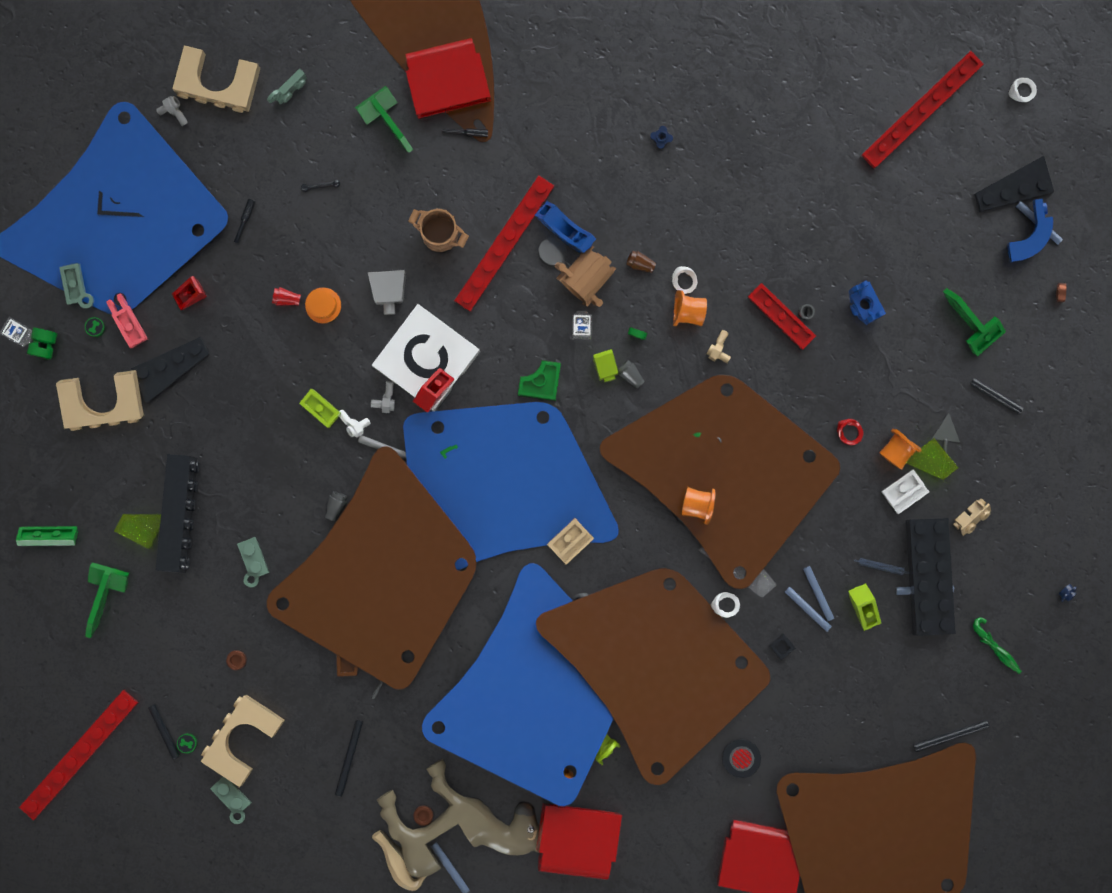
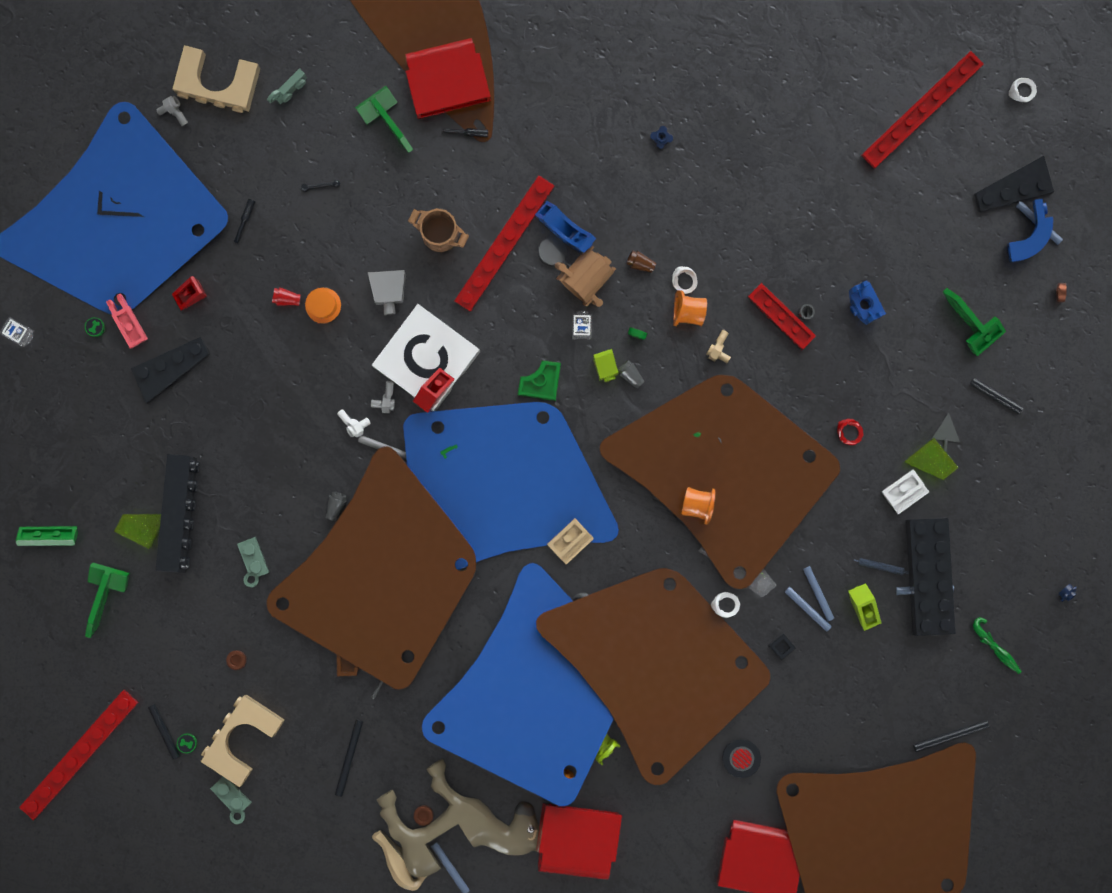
green wheel [27,327,58,360] -> none
tan arch [56,370,144,431] -> none
sand green hinge [59,263,94,308] -> none
lime plate [299,389,341,428] -> none
orange piece [879,429,922,470] -> none
tan hinge [953,499,991,536] -> none

